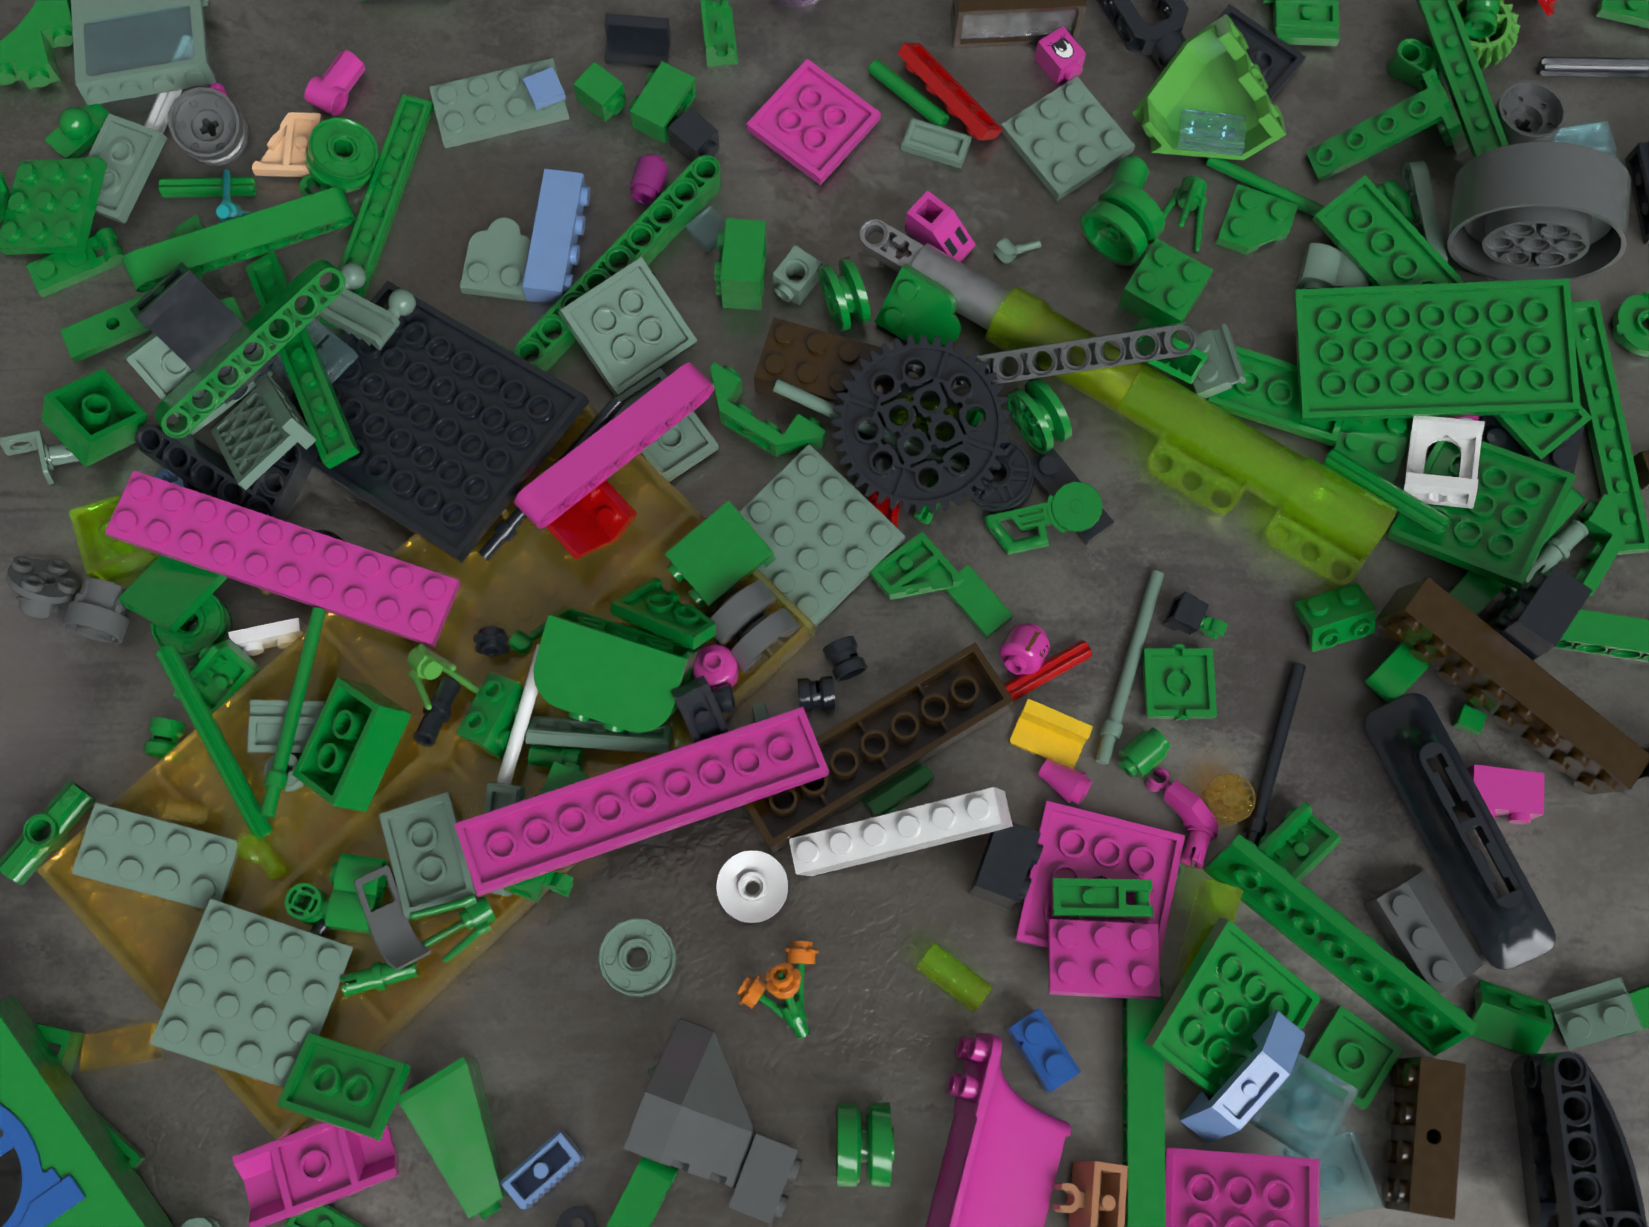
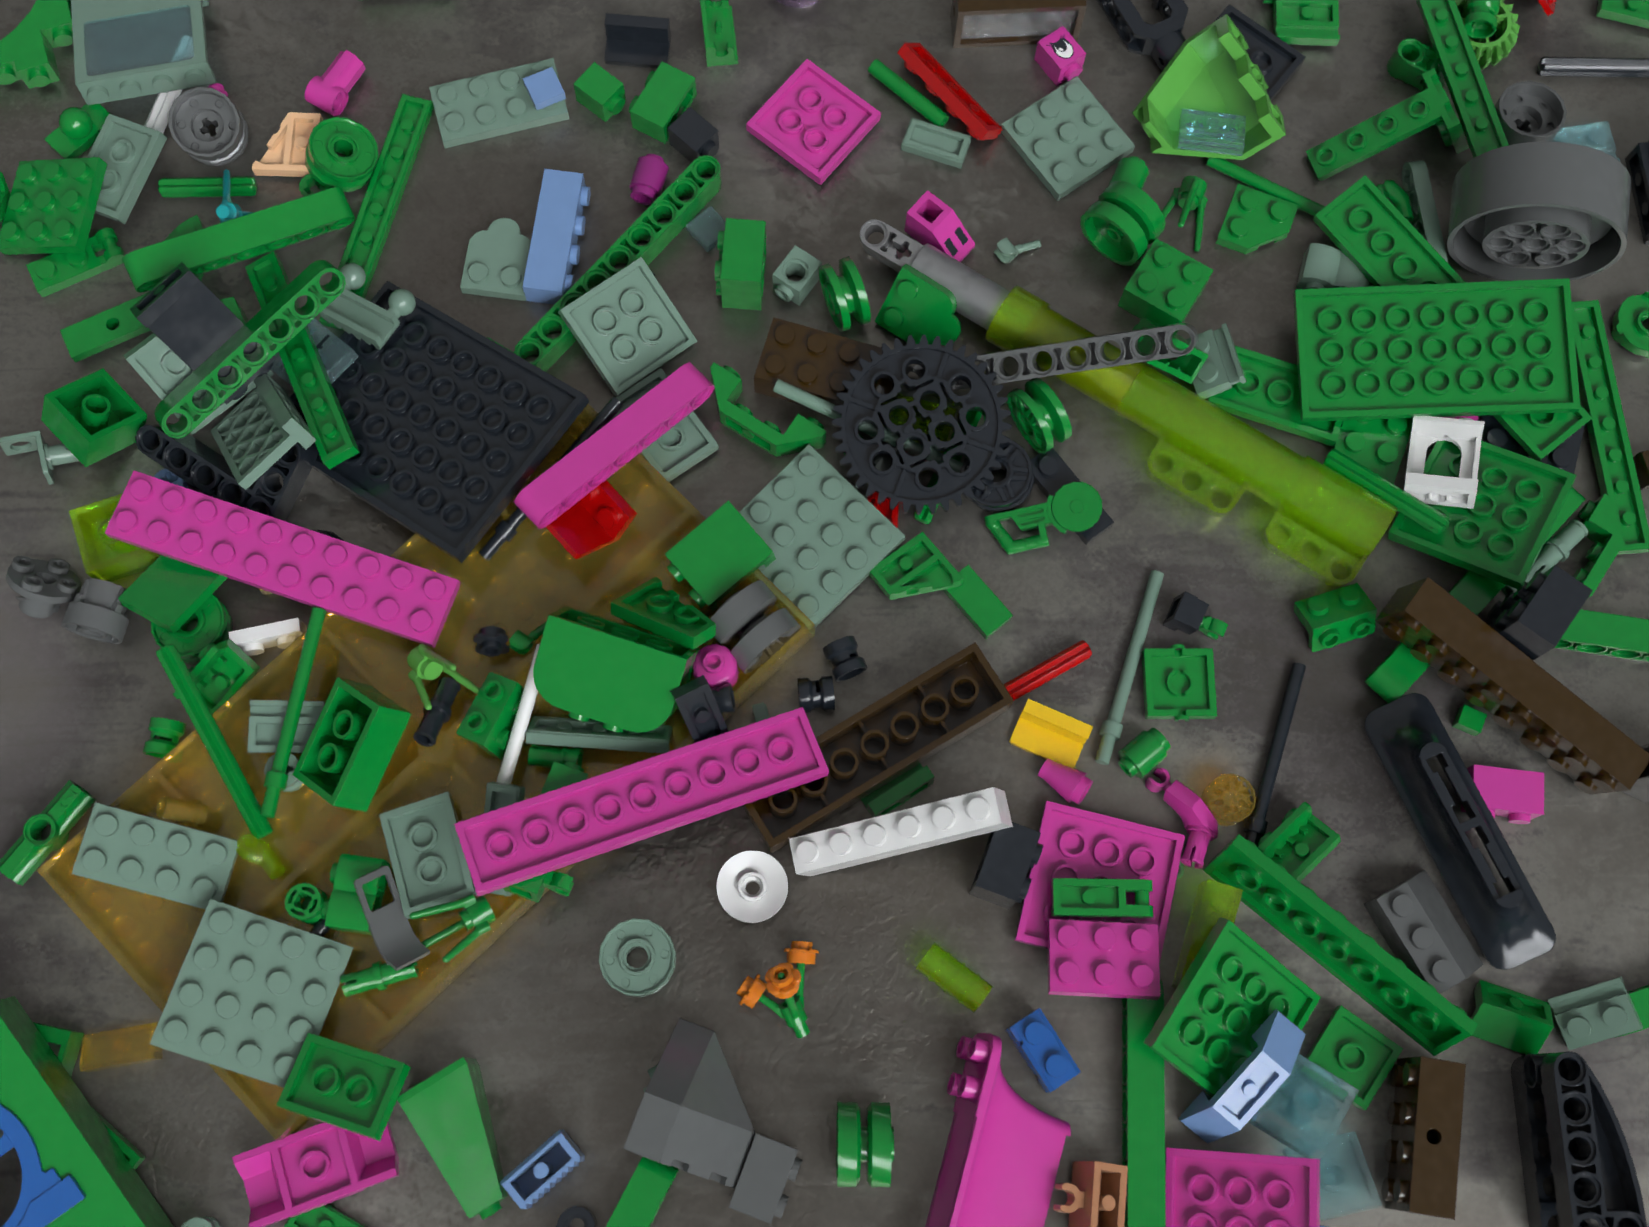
dark pink head [999,623,1050,675] -> none

